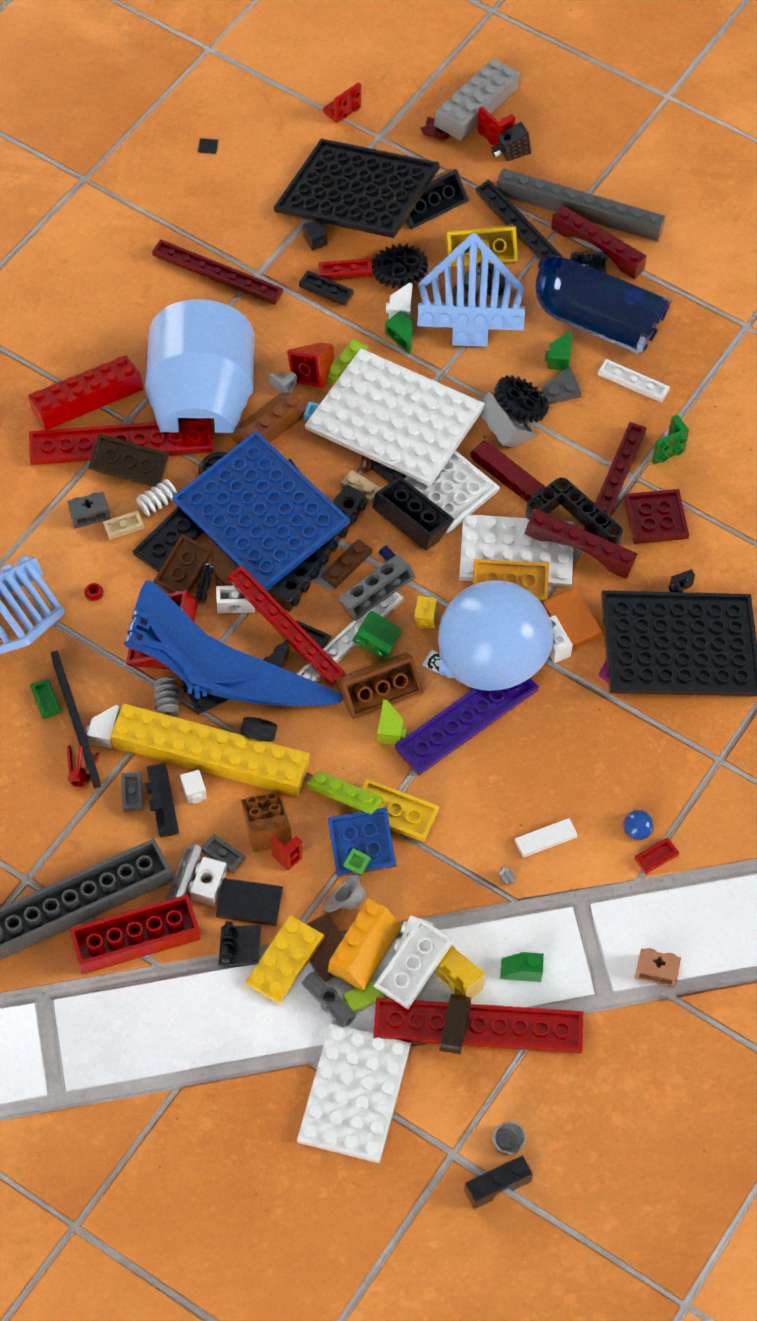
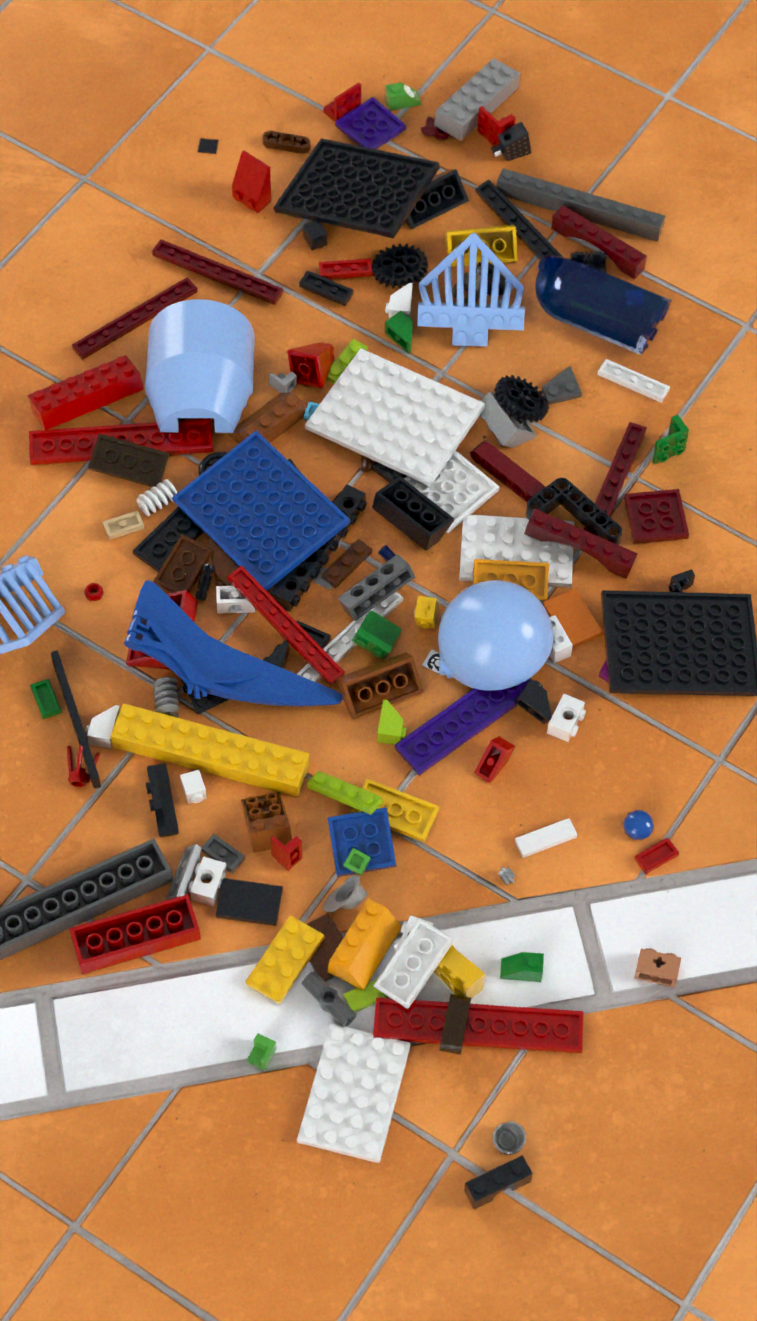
dark grey brick [68,492,110,529] -> none
dark grey plate [121,772,143,812] -> none
black hinge [218,921,261,966] -> none
black tyre [240,717,277,742] -> none
tan plate [341,470,381,504] -> none
green slope [544,332,572,370] -> none
none -> dark red tile [72,277,198,360]
none -> red slope [232,150,271,213]
none -> bright green panel [247,1033,277,1070]
none -> reddish brown beam [263,131,310,154]
none -> dark purple plate [335,97,406,149]
none -> bright green slope [385,82,421,111]
none -> red slope [474,736,515,783]
none -> black slope [513,679,552,724]
none -> white brick [547,694,586,742]

